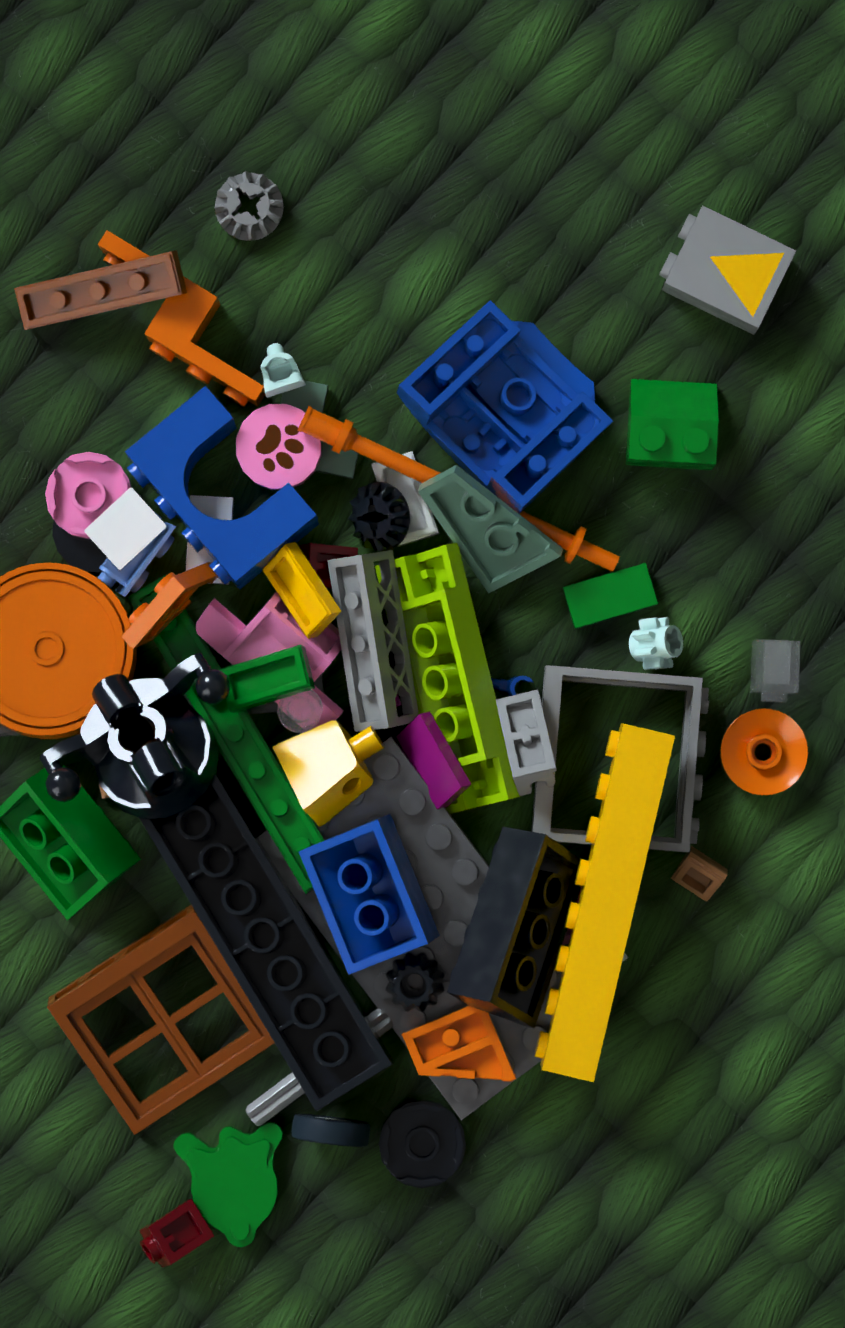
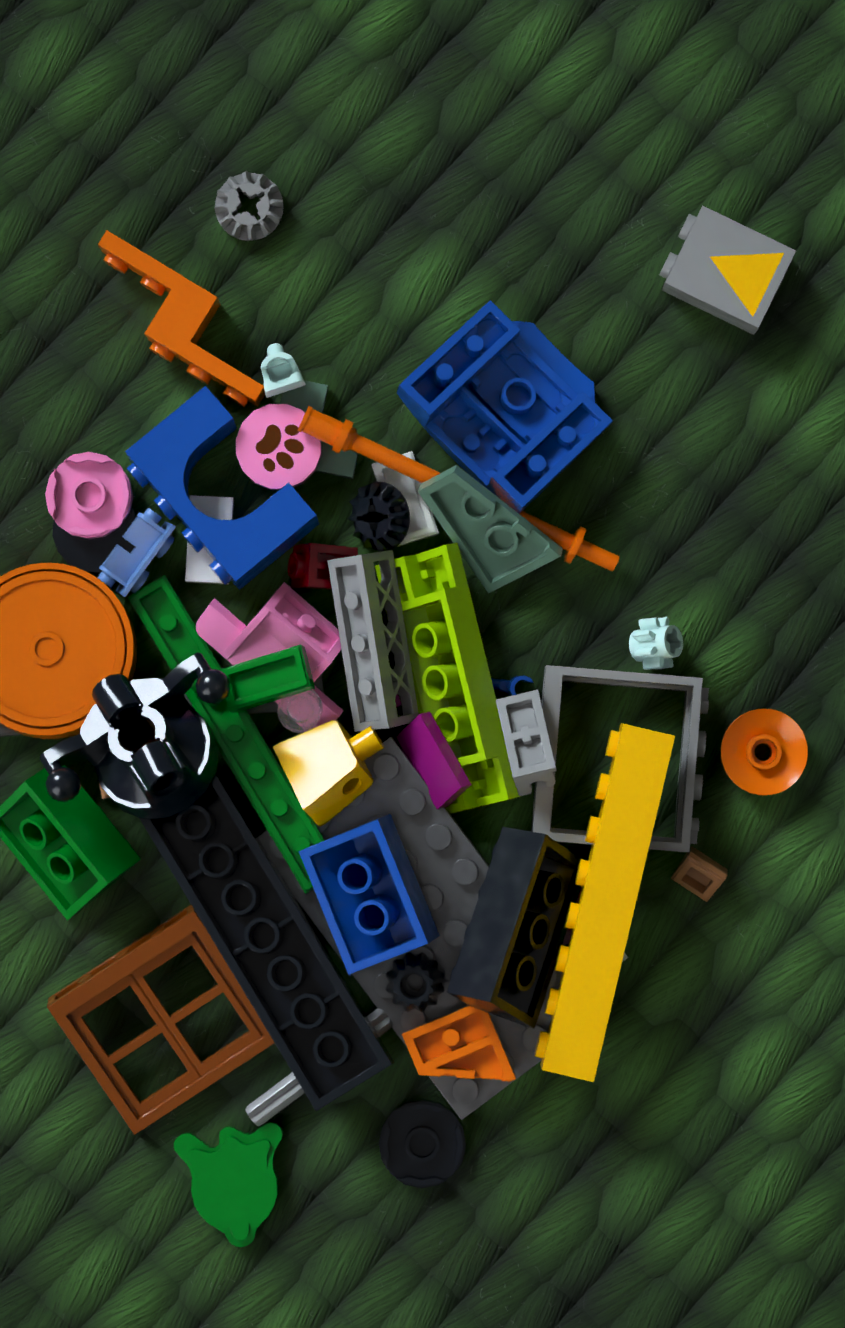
dark orange tile [14,250,187,330] -> none
white sticker [84,488,166,570] -> none
orange wing [121,562,218,649] -> none
dark red bracket [139,1199,214,1267] -> none
yellow tile [262,542,341,639] -> none
black bush [292,1114,370,1147] -> none
green tile [562,563,658,629] -> none
green slope [626,379,719,470] -> none
clear brick [750,639,800,703] -> none

